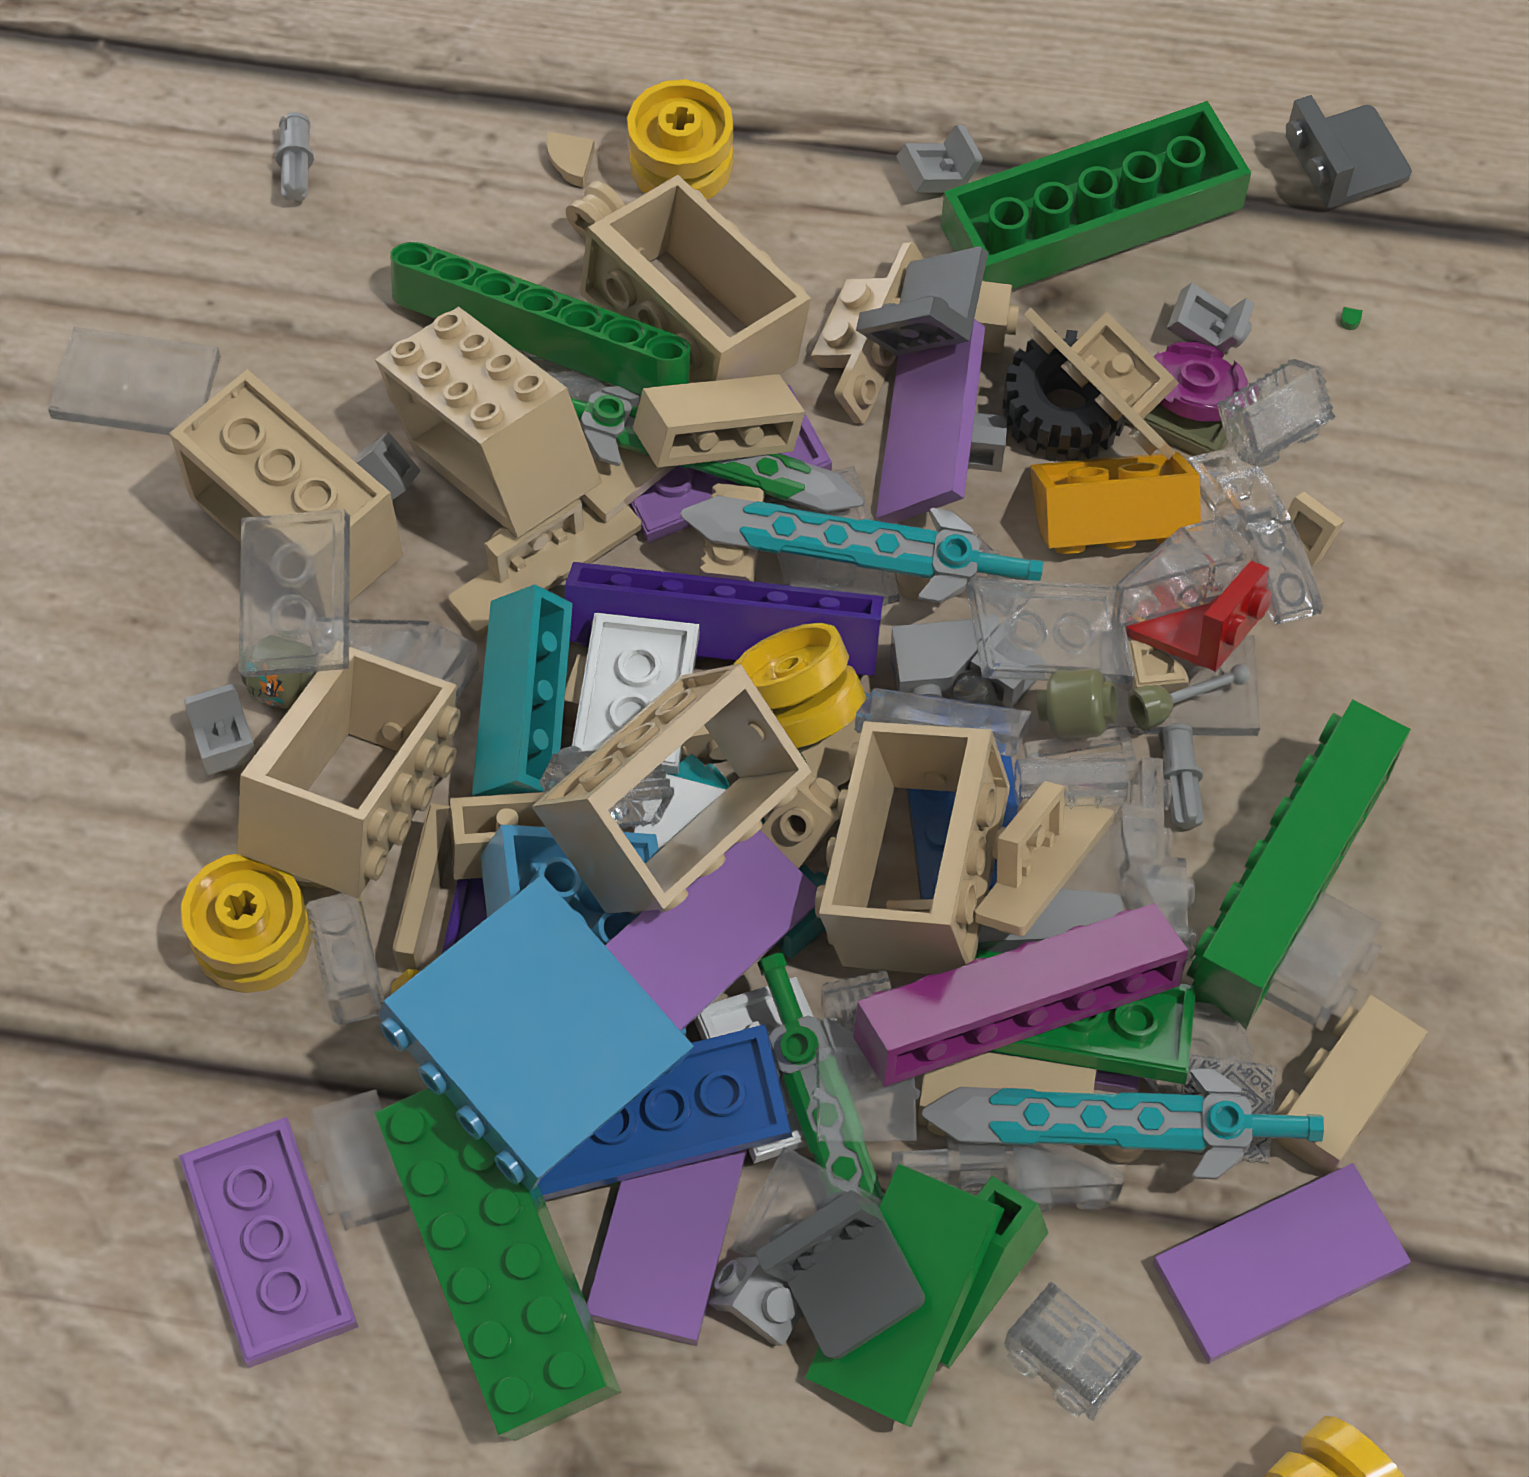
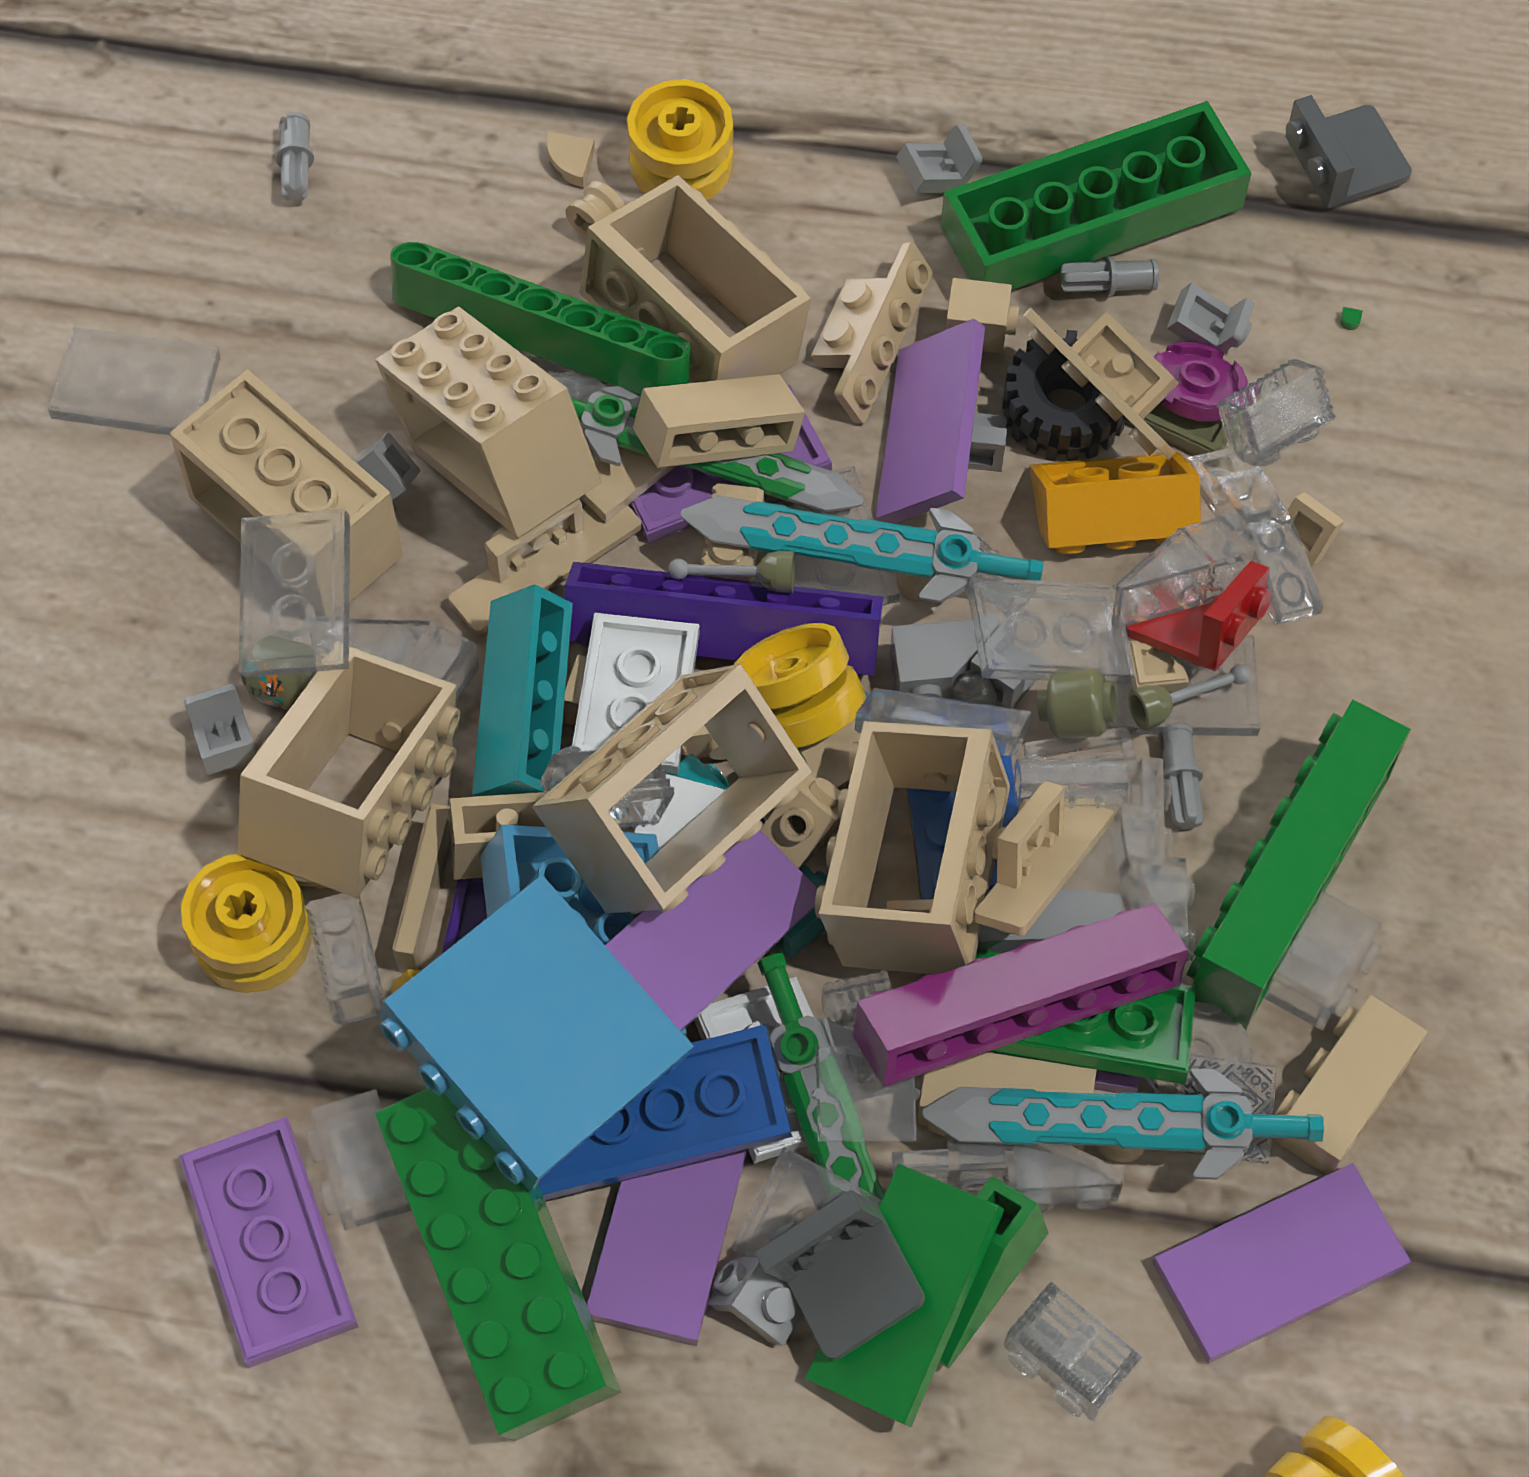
dark grey bracket [856,246,988,356] -> none
none -> hinge [668,551,795,593]
none -> light grey axle [1059,256,1159,296]

